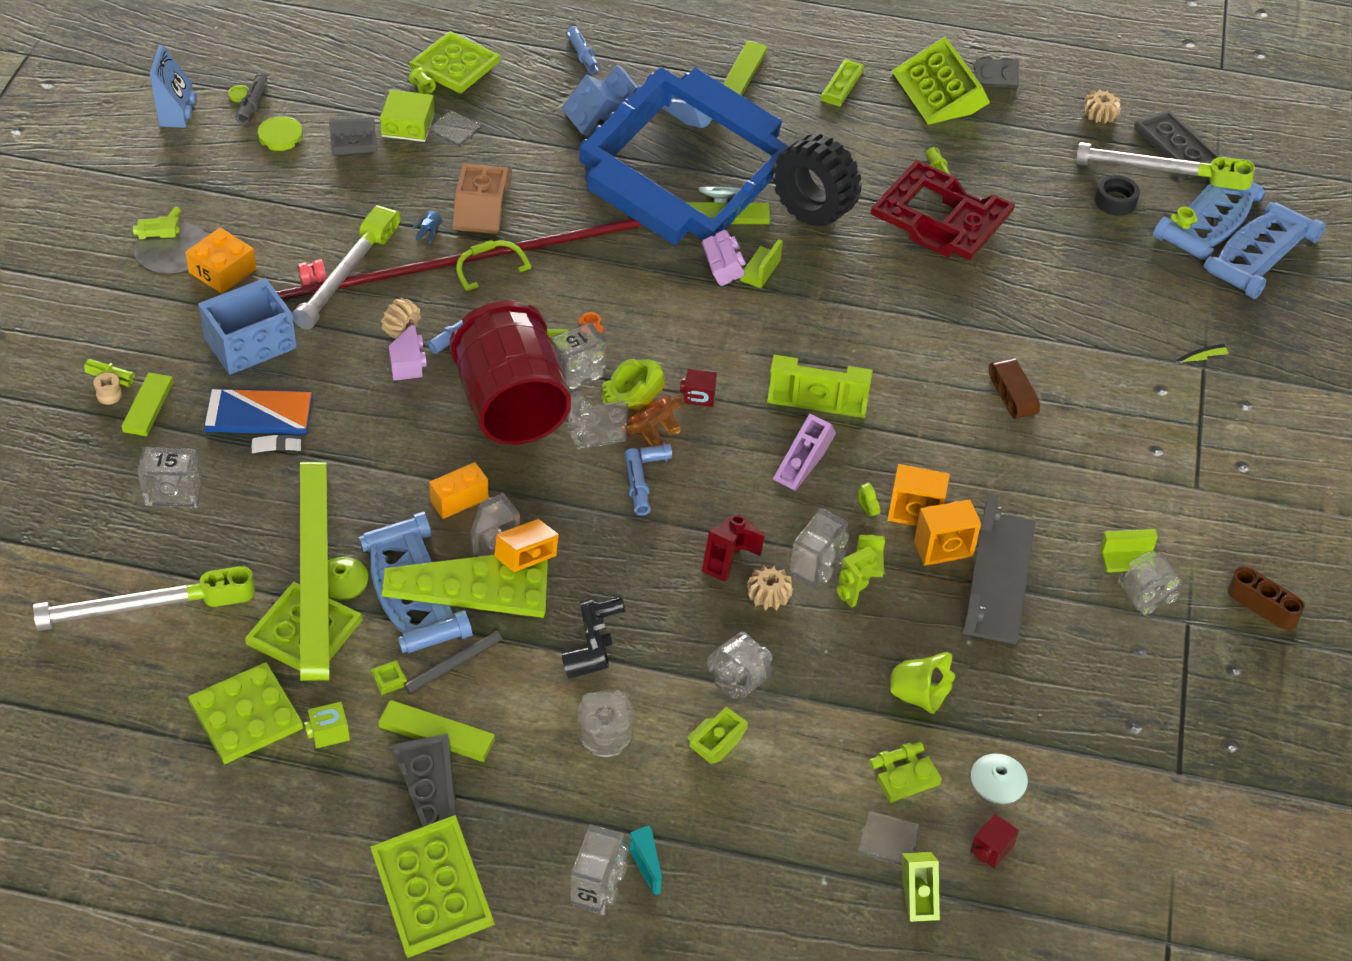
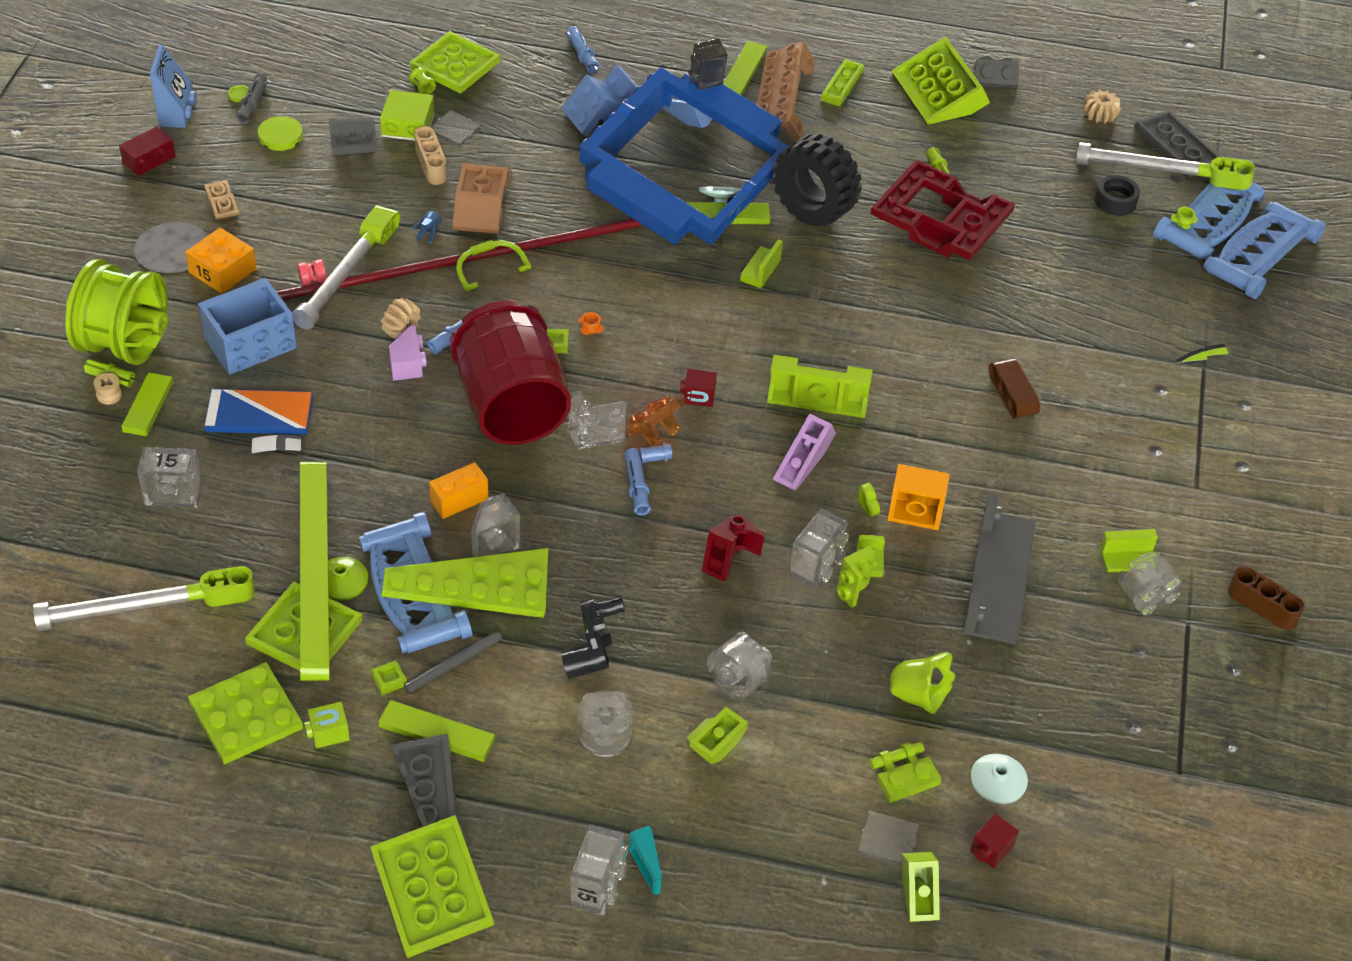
lime piece [133,207,182,239] -> none
light orange brick [494,519,559,572] -> none
clear brick [550,323,606,390] -> none
lime helmet [601,359,665,410] -> none
lavender brick [702,230,746,286] -> none
tan gear [747,565,793,611] -> none
light orange brick [914,500,981,566] -> none
none -> lime wheel [65,259,168,365]
none -> dark red brick [119,126,176,176]
none -> tan slope [204,180,239,220]
none -> tan beam [414,126,447,185]
none -> clear smoke brick [688,38,728,91]
none -> medium nougat bracket [757,41,815,143]

